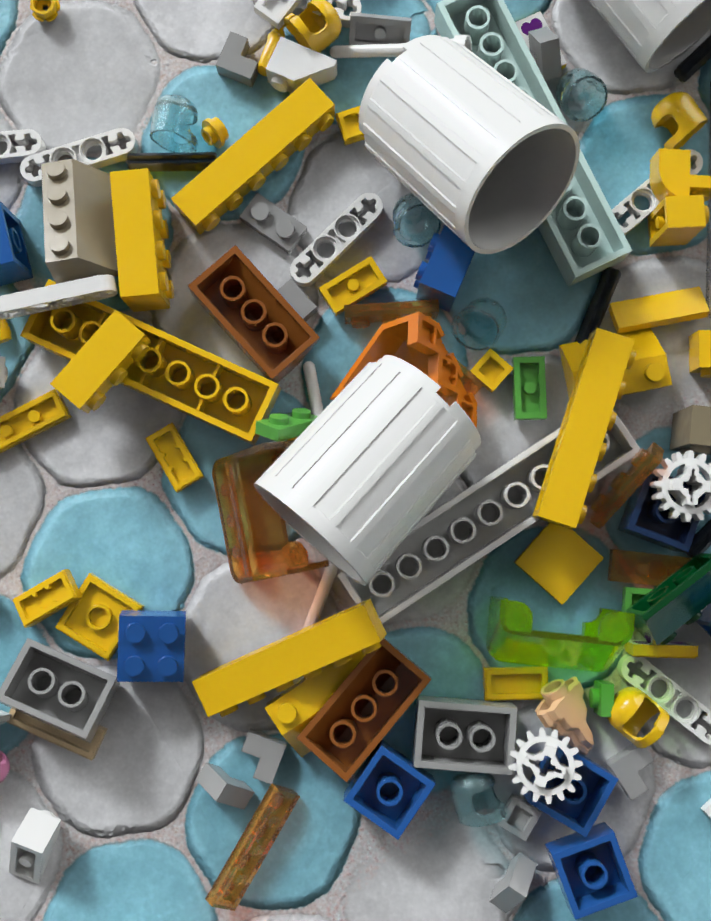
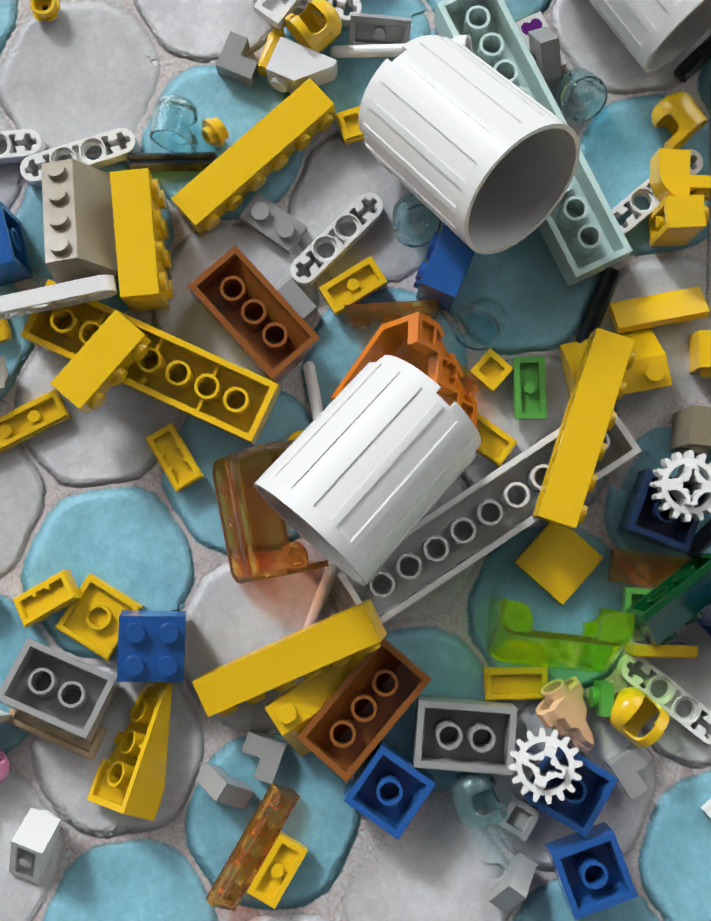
bright green plate [255,408,318,442] -> none
clear orange plate [590,442,664,529] -> none
none -> yellow wedge [87,682,172,821]
none -> yellow plate [247,831,308,909]
none -> yellow tile [476,412,518,467]

